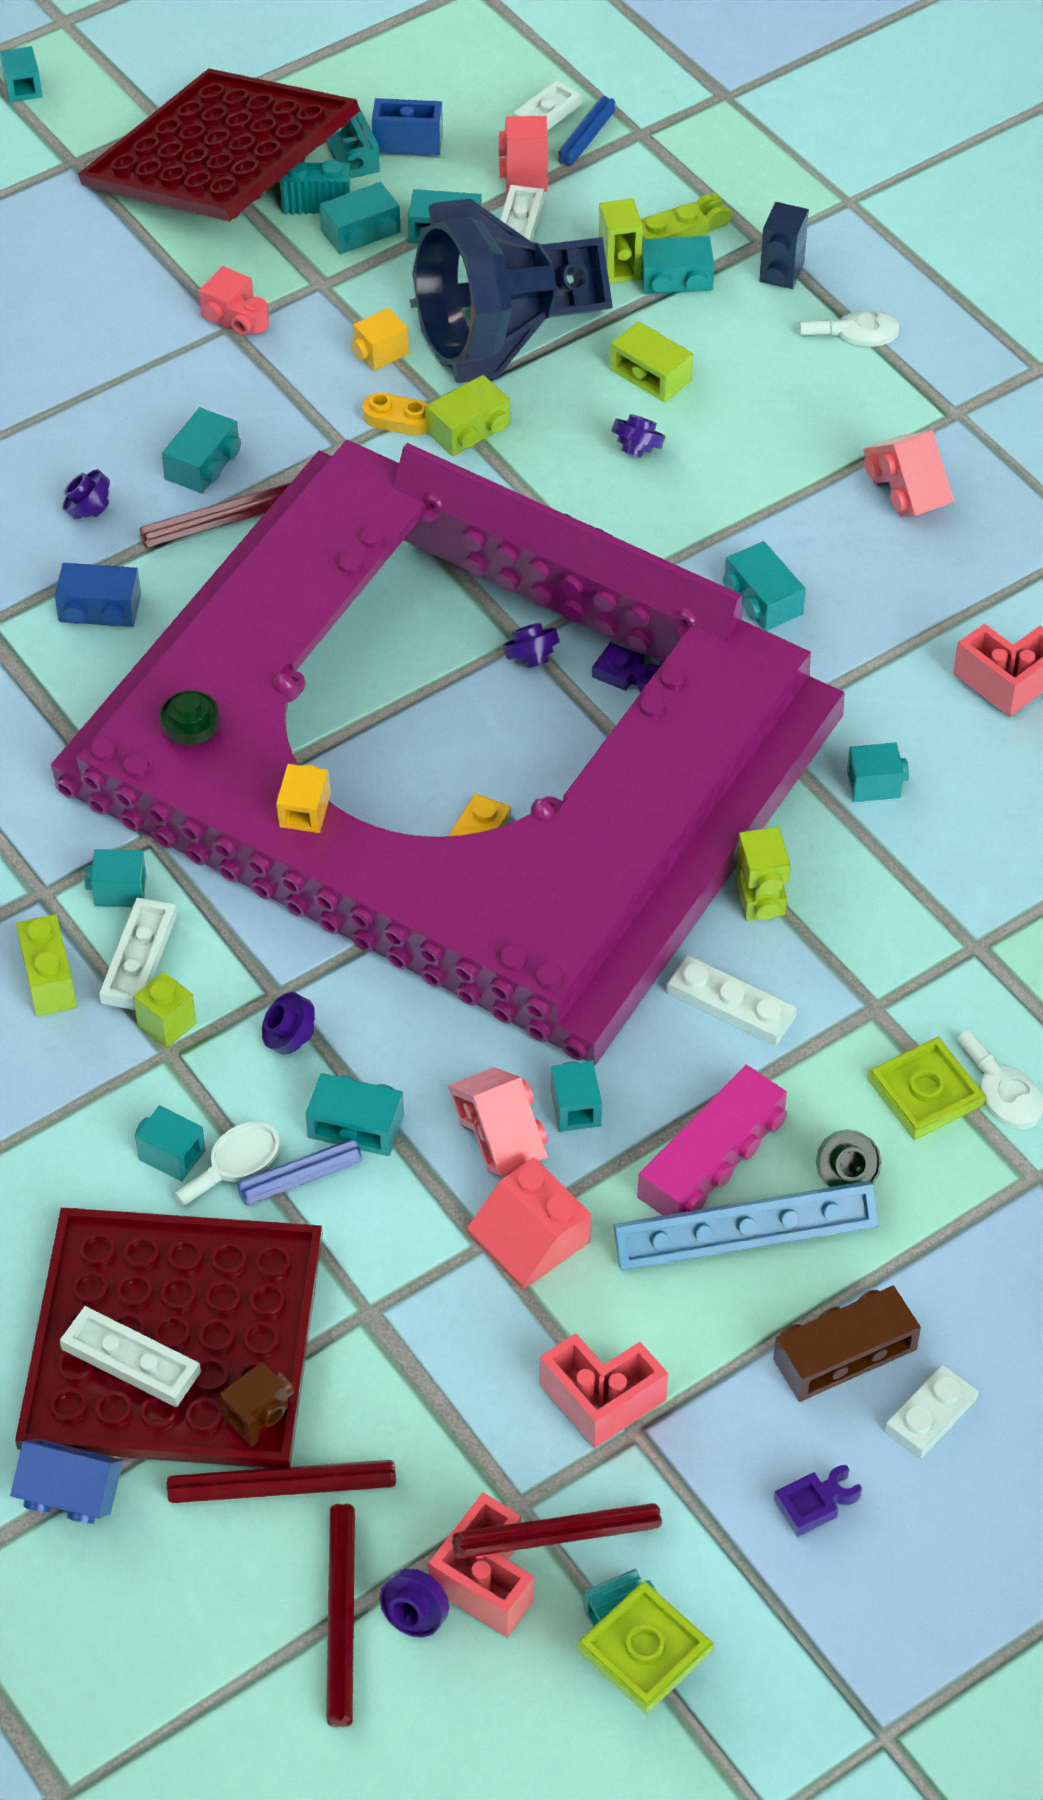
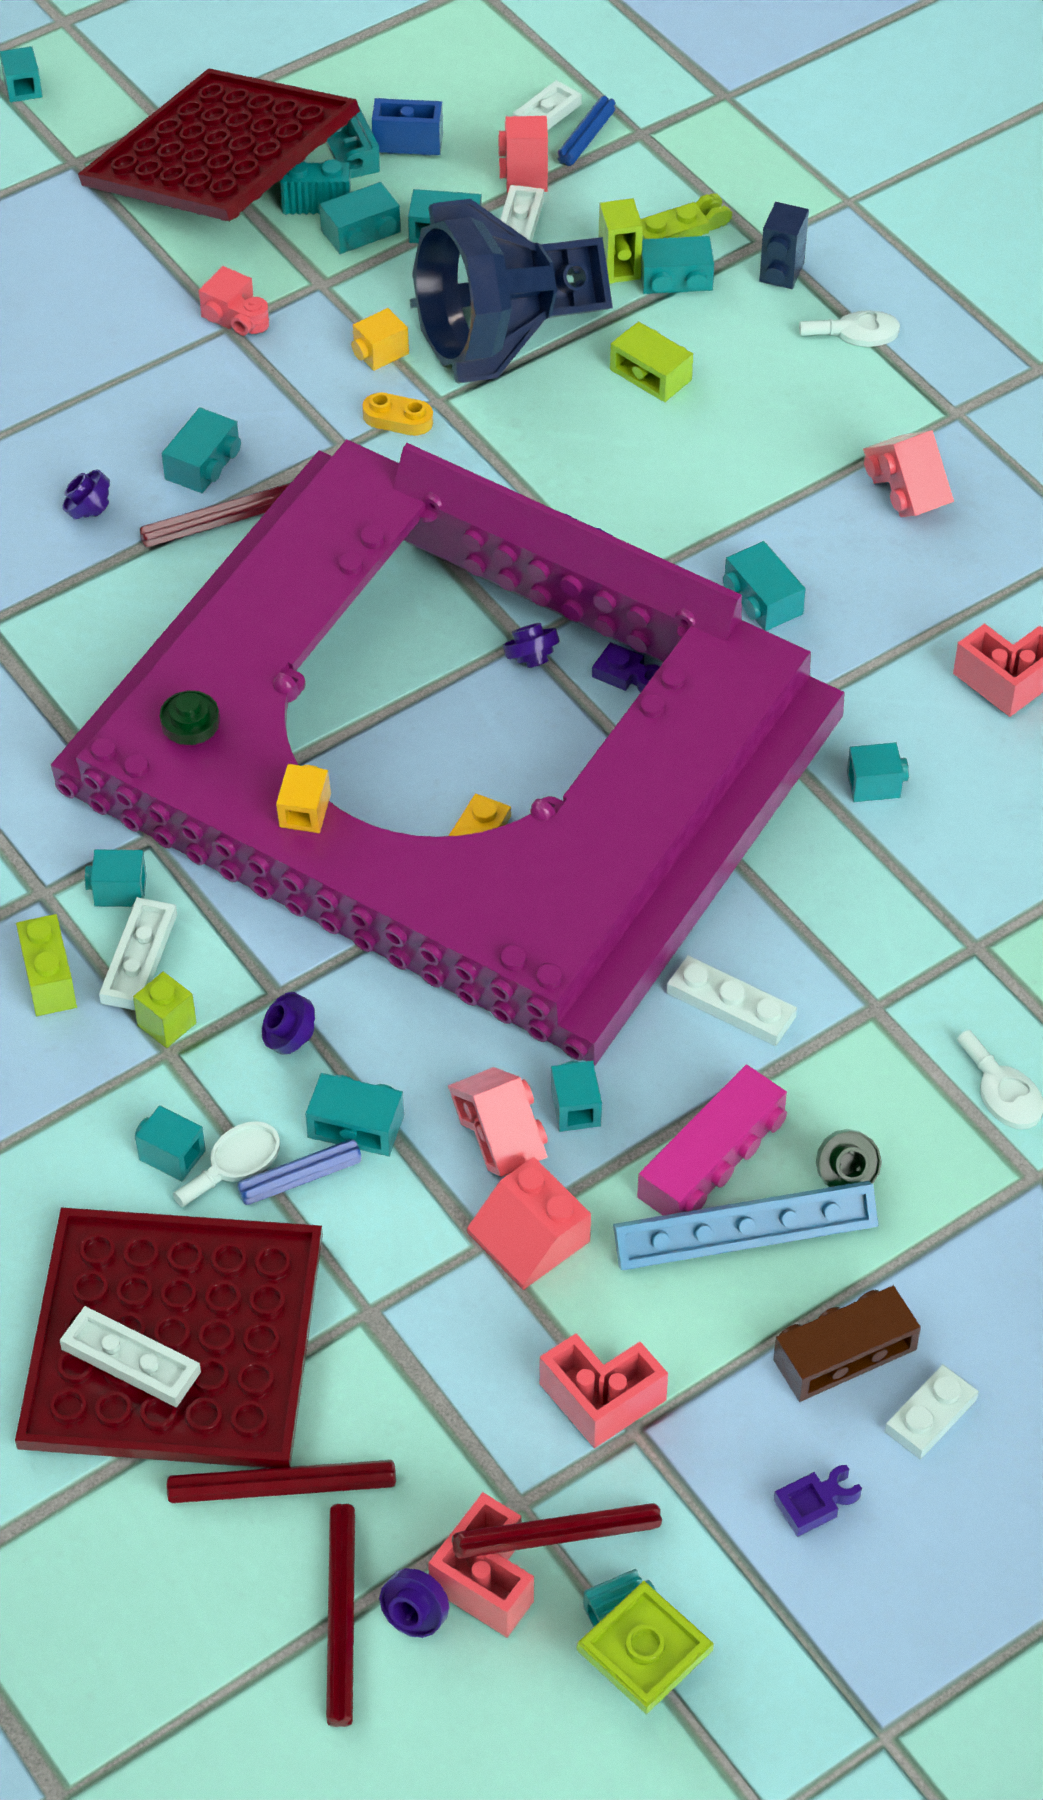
blue brick [10,1438,123,1524] -> none
blue brick [55,562,141,627] -> none
reddish brown brick [219,1362,294,1447] -> none
lime brick [425,375,510,456] -> none
dark purple plate [611,414,666,457] -> none
lime brick [735,827,791,921] -> none
lime tile [867,1036,986,1140] -> none

